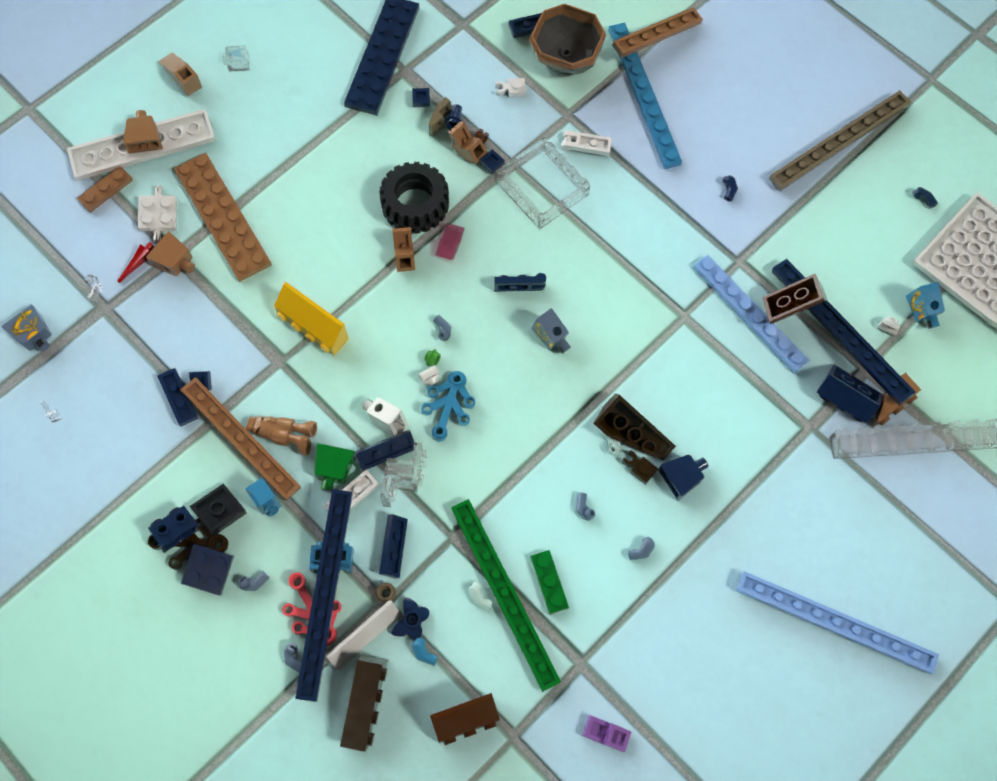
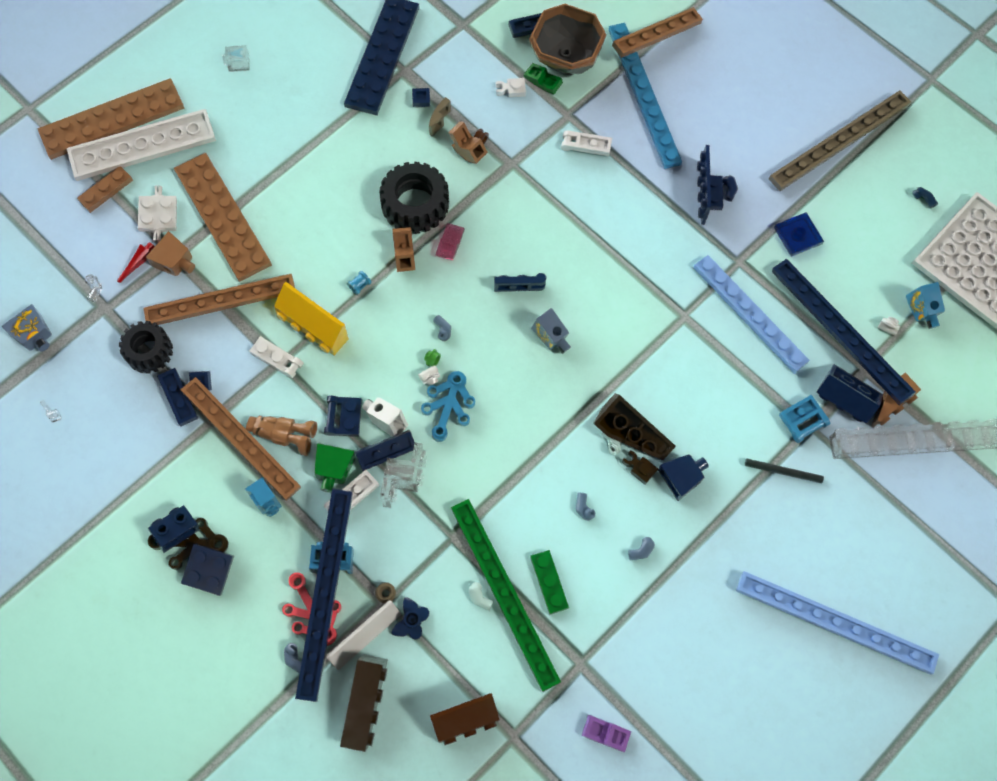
medium nougat torso [123,110,163,153] -> none
medium nougat slope [158,52,202,96] -> none
black plate [190,483,247,537] -> none
sand blue arm [238,571,270,591] -> none
dark blue plate [379,514,408,579] -> none
dark azure arm [412,638,438,666] -> none
dark blue cone [445,104,462,130] -> none
dark blue plate [480,149,505,174] -> none
clear window [495,137,590,230] -> none
reddish brown slope [762,274,827,324] -> none
none -> medium nougat plate [37,78,185,160]
none -> black tyre [119,321,173,374]
none -> medium nougat plate [143,273,295,325]
none -> white plate [249,336,304,379]
none -> dark blue plate [324,395,362,437]
none -> dark azure bush [347,271,372,295]
none -> green slope [523,63,563,95]
none -> dark blue bracket [697,145,723,225]
none -> pearl dark grey bar [745,458,824,483]
none -> clear blue plate [774,212,824,257]
none -> dark azure plate [779,395,831,443]

